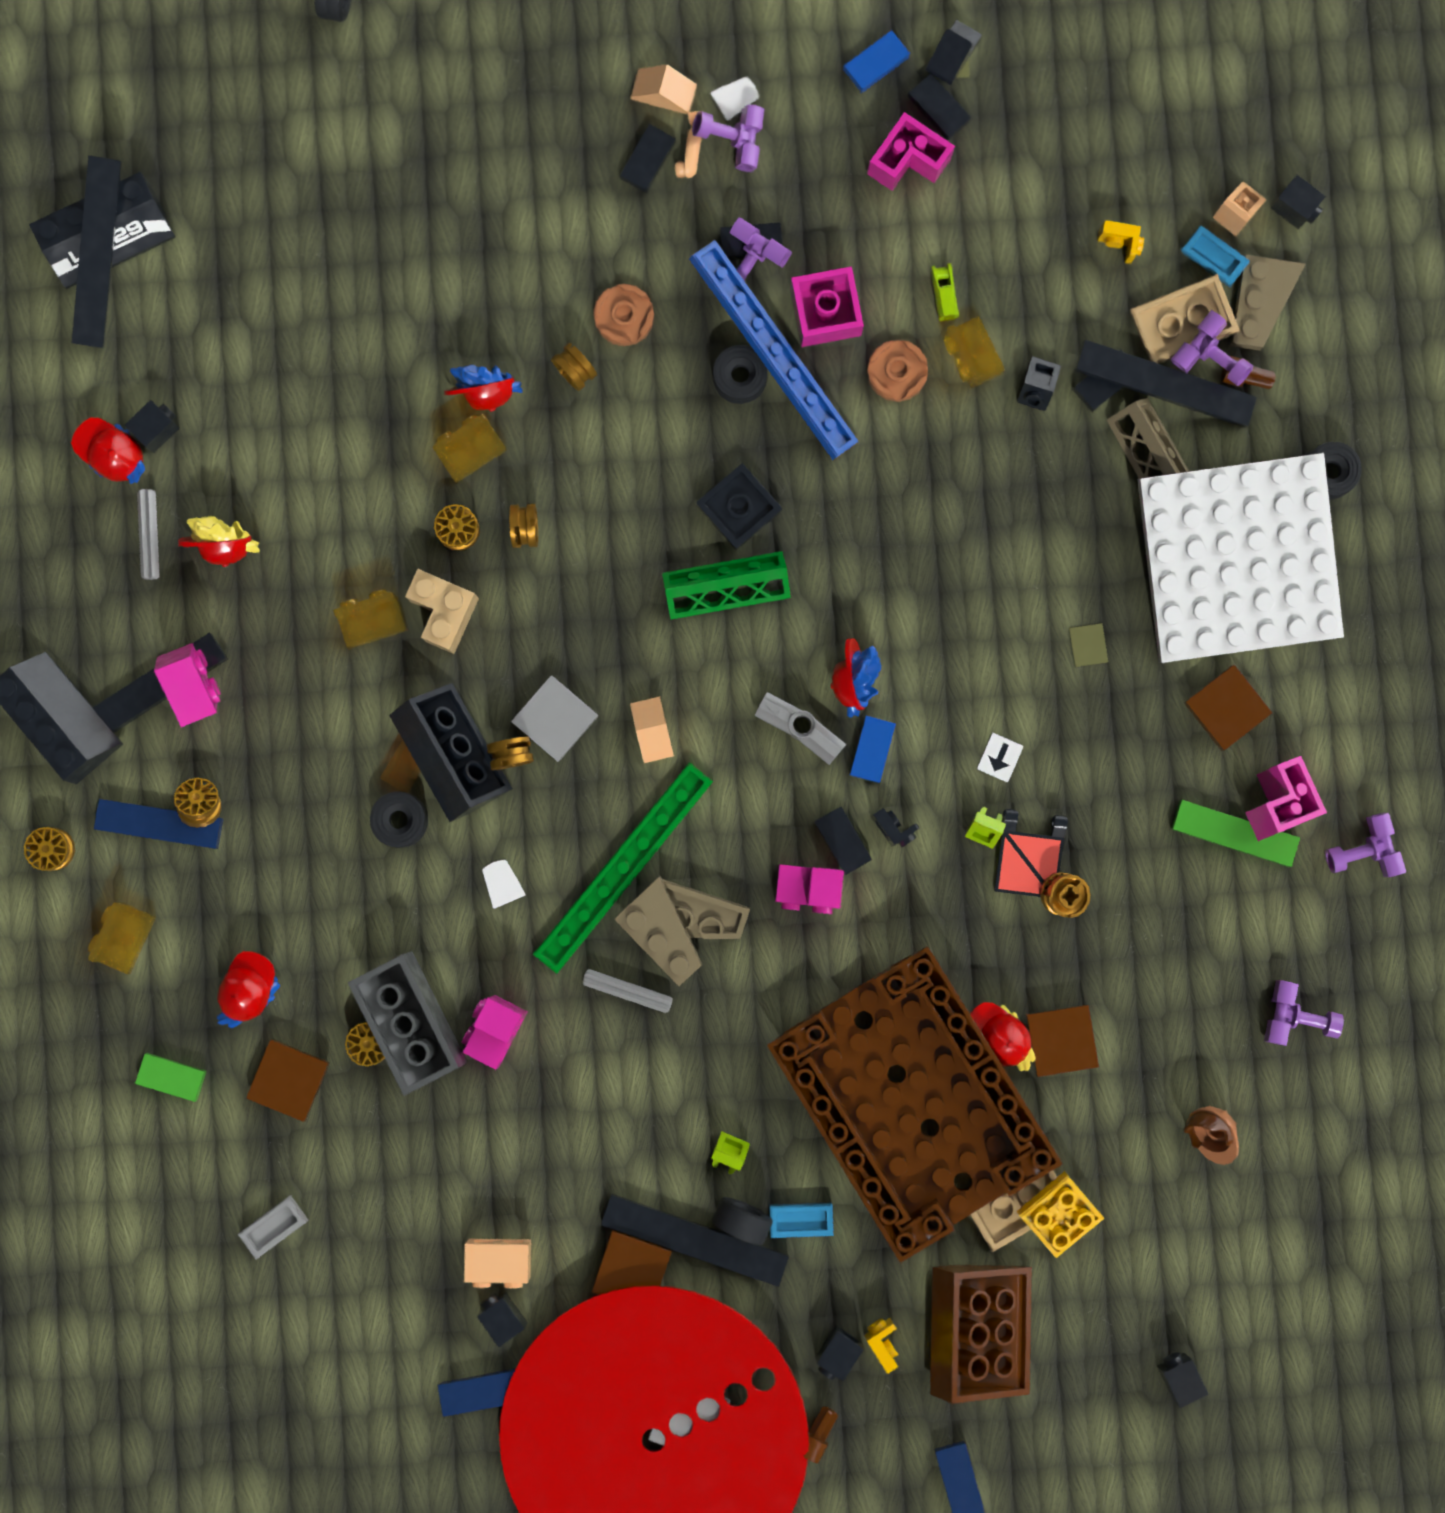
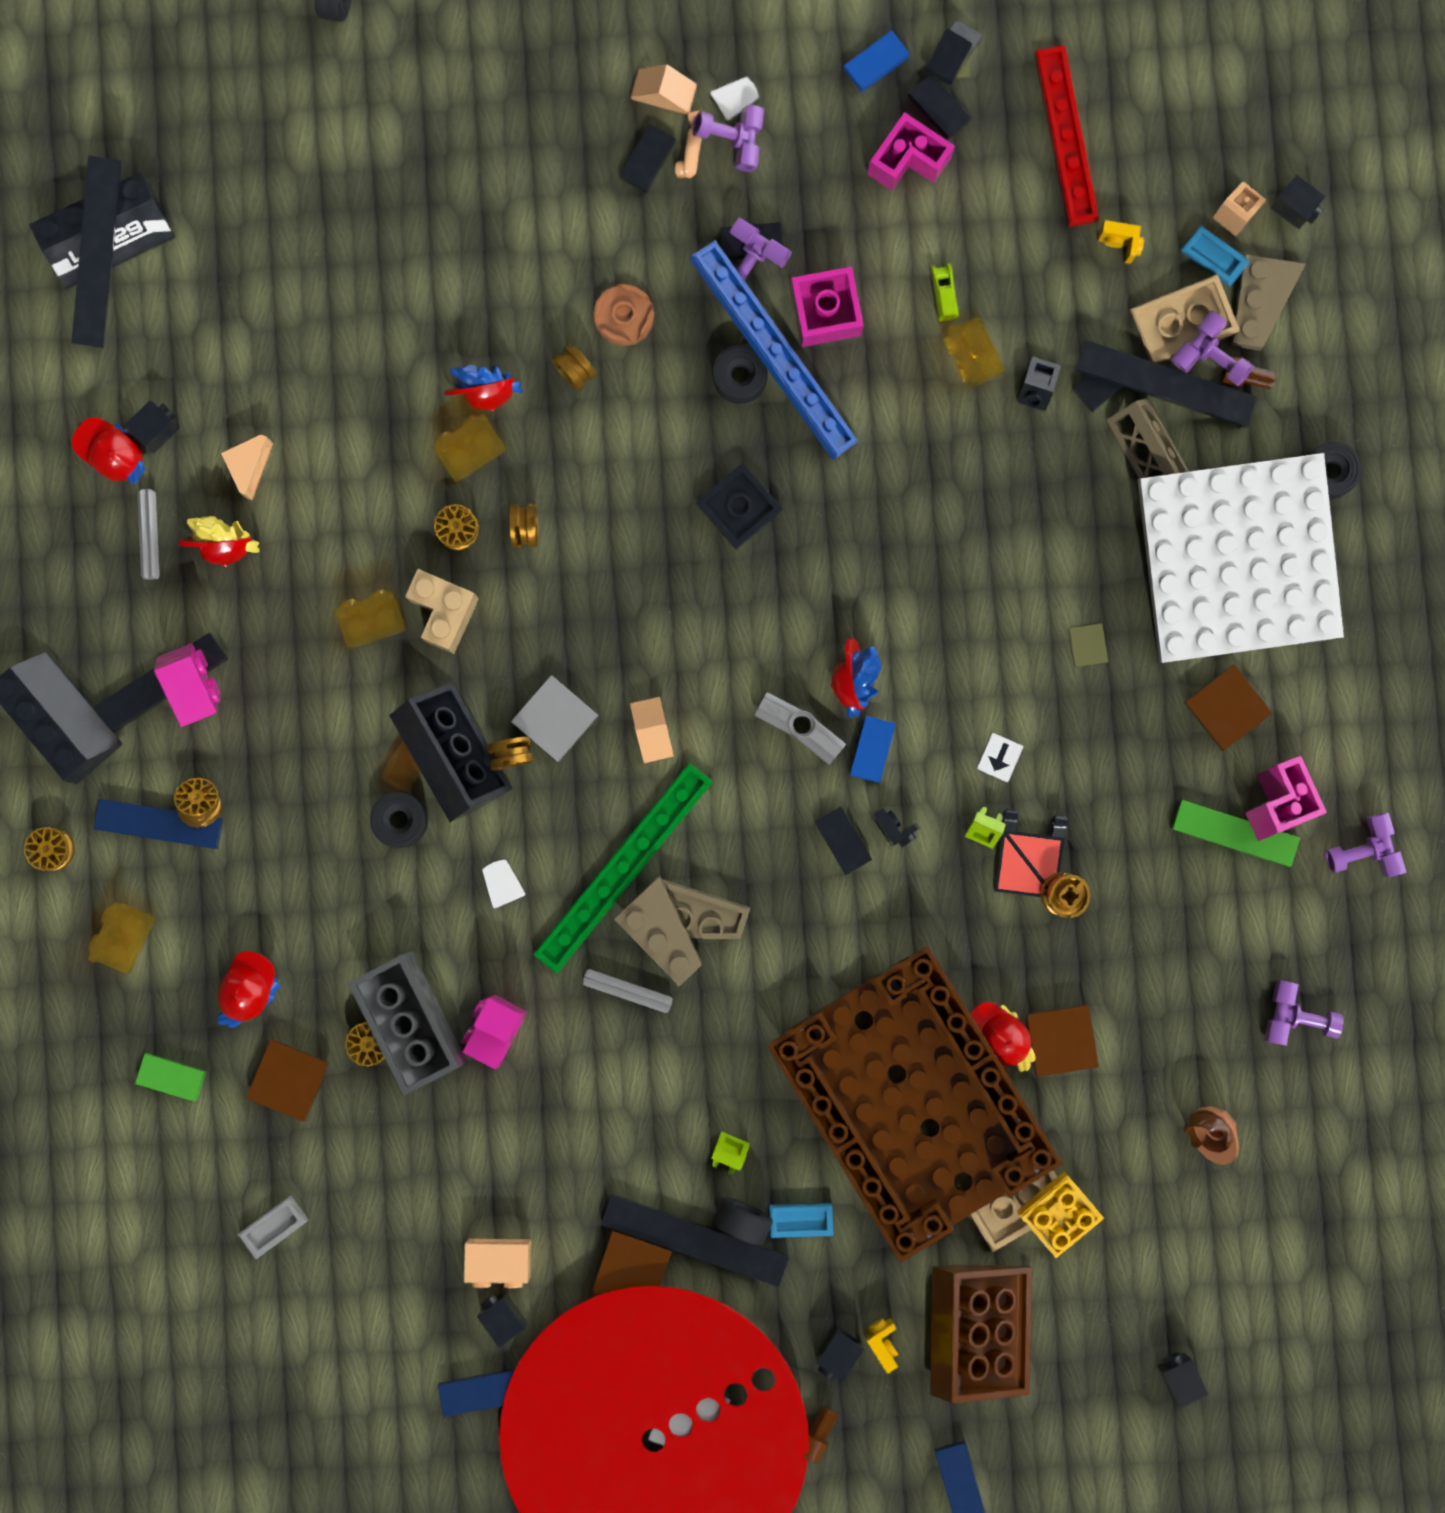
green fence [662,551,791,620] -> none
dark pink brick [775,864,844,914] -> none
nougat tile [867,340,928,402] -> none
none -> light nougat slope [221,435,273,500]
none -> red tile [1034,45,1099,227]

